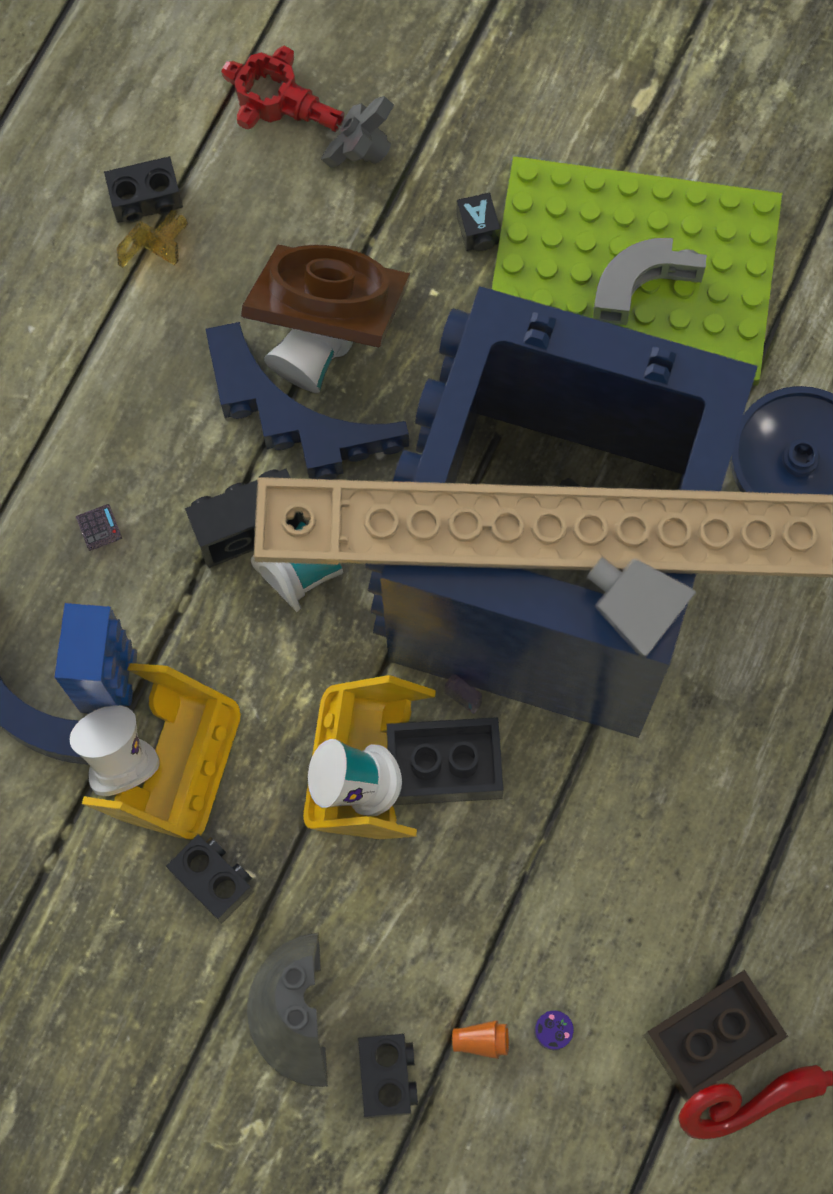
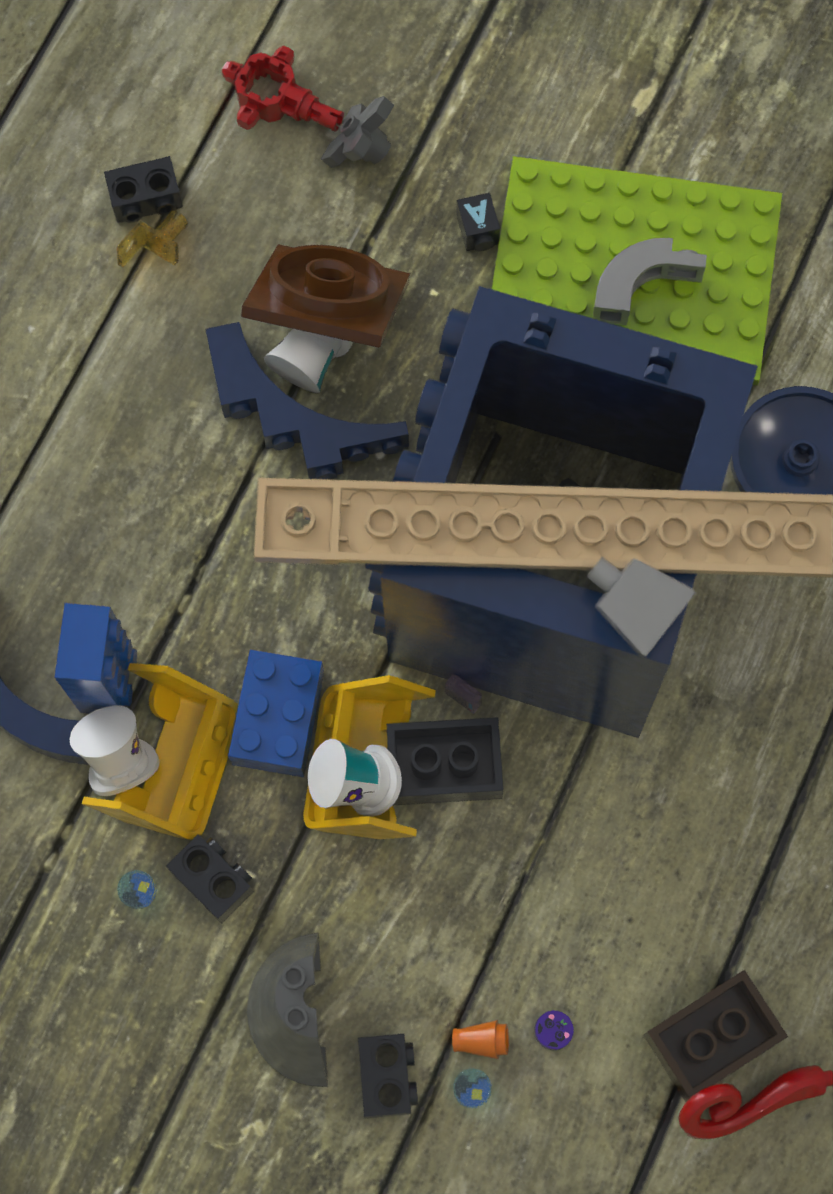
clear purple tile [76,504,123,551] -> none
black brick [185,468,306,569] -> none
white hat [251,522,343,612] -> none
none -> clear light blue tile [117,870,156,909]
none -> blue brick [228,650,324,777]
none -> clear light blue tile [453,1068,492,1109]

